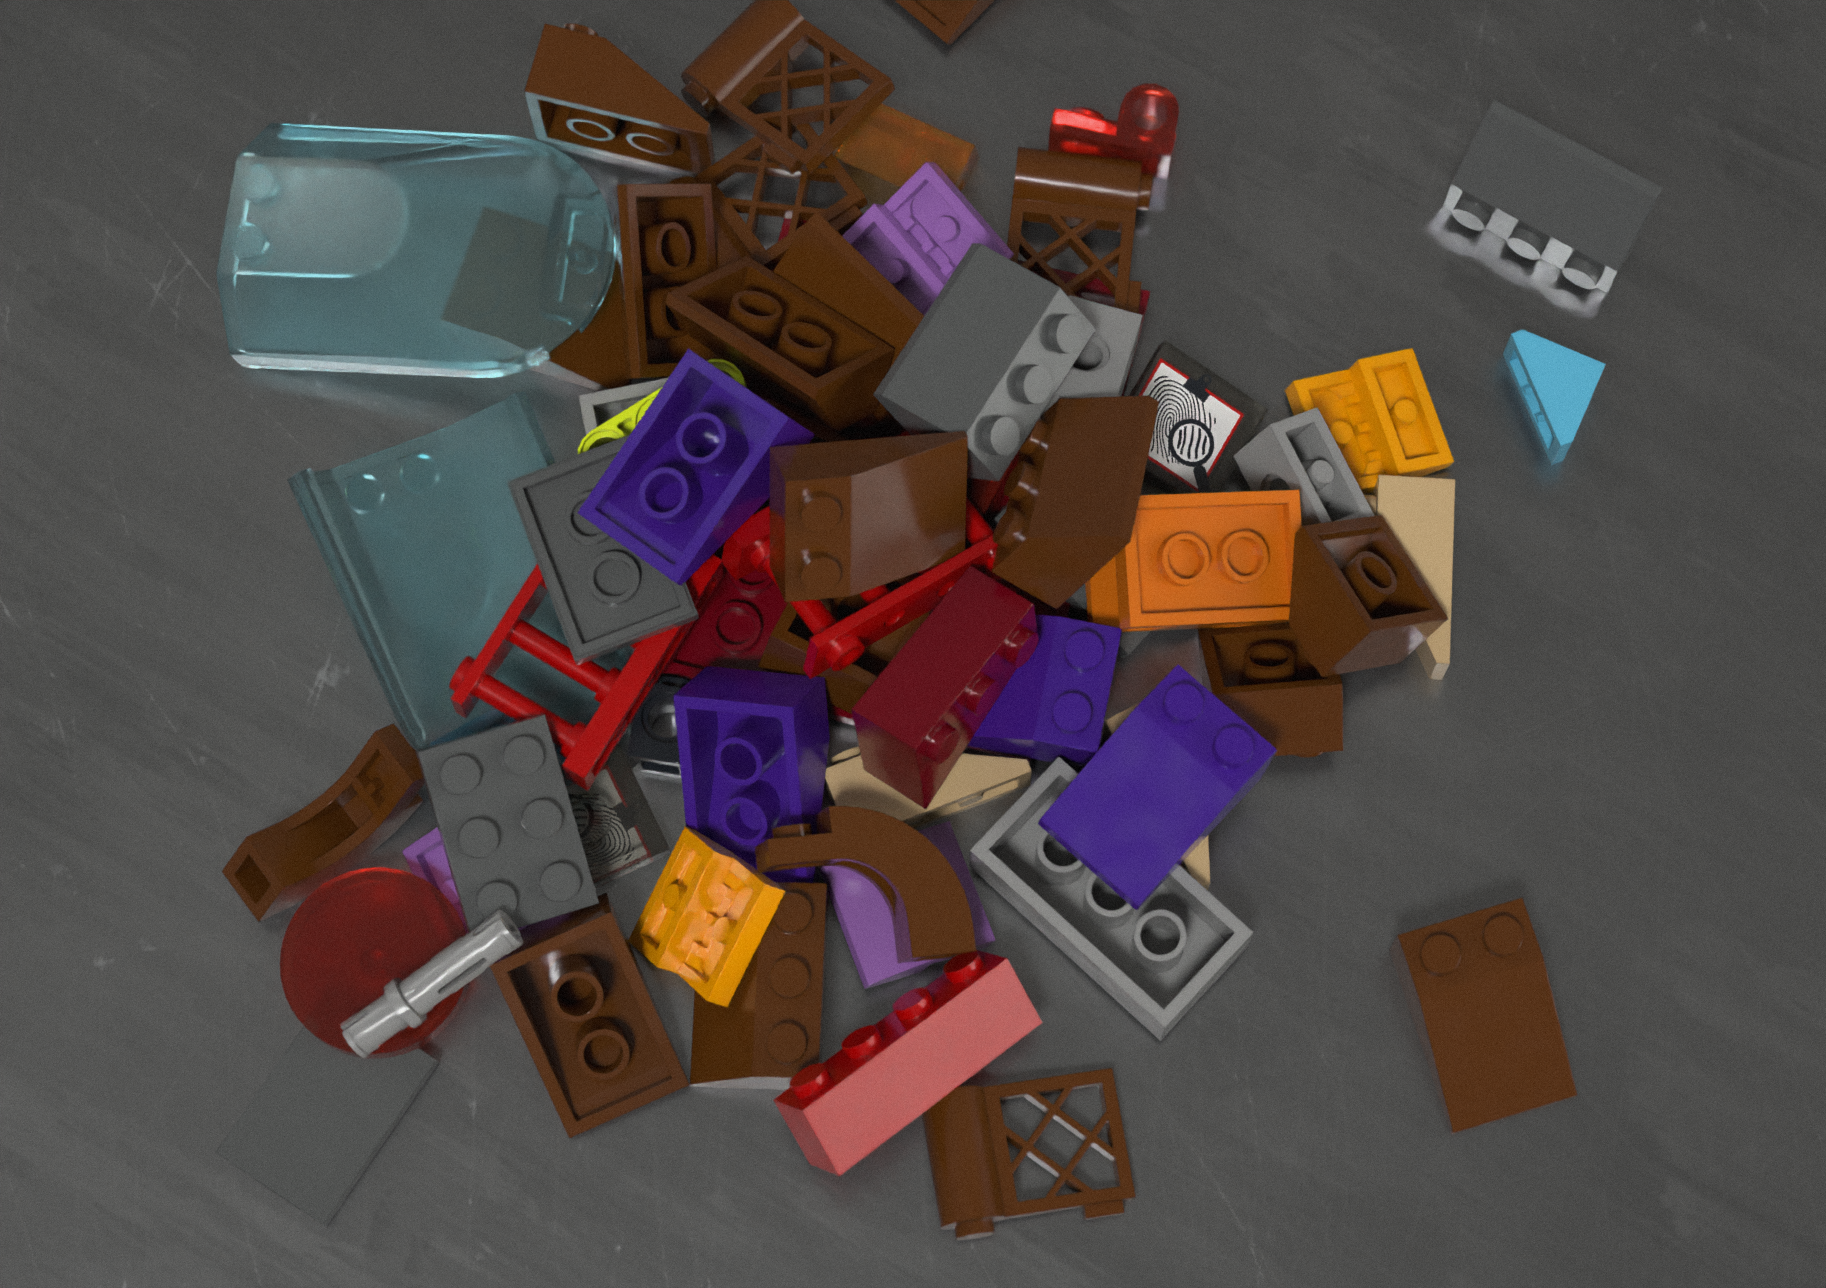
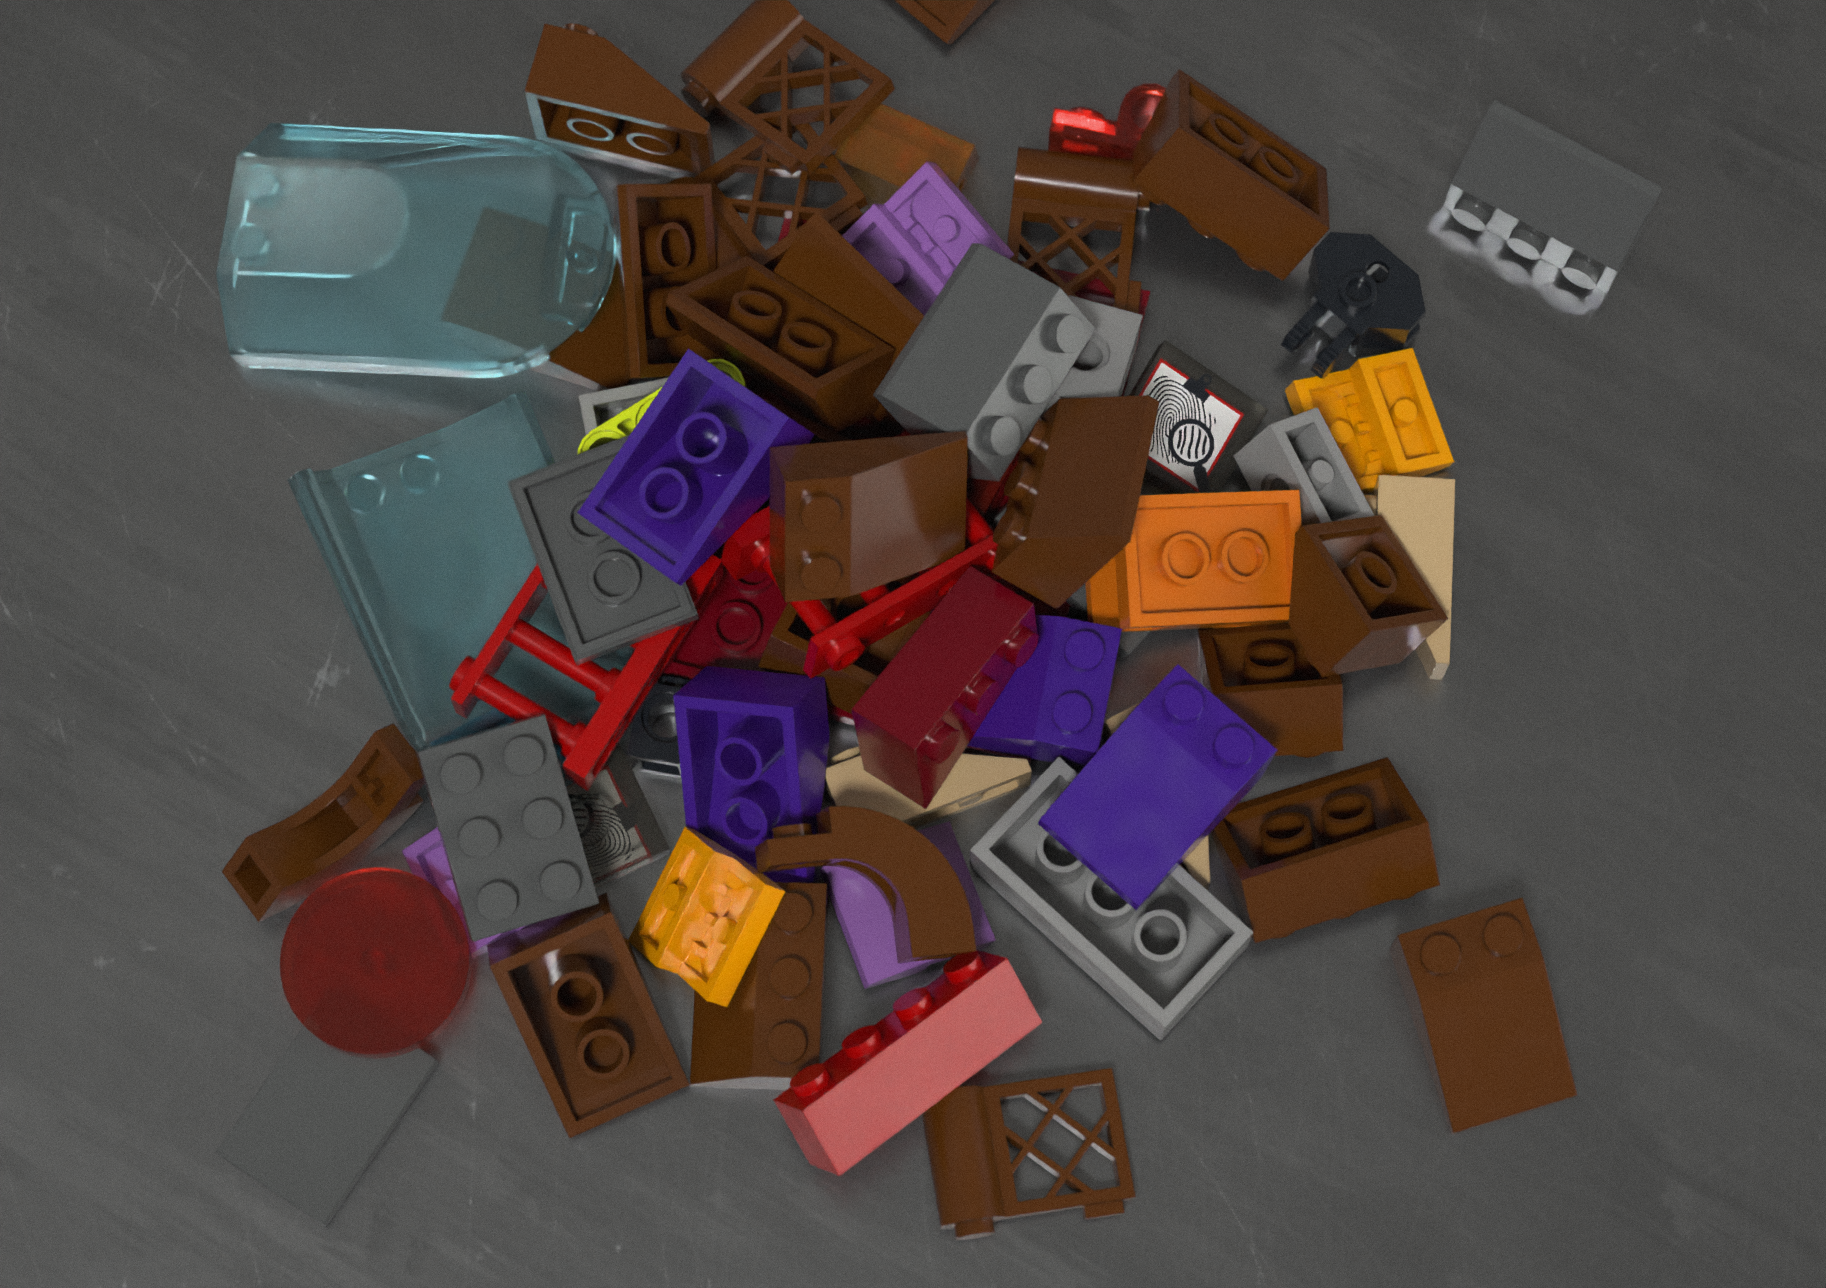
light grey pin [340,909,524,1058] -> none
medium azure slope [1503,329,1606,465] -> none
none -> reddish brown slope [1133,69,1330,281]
none -> reddish brown slope [1211,757,1440,943]
none -> black hinge [1280,232,1426,379]

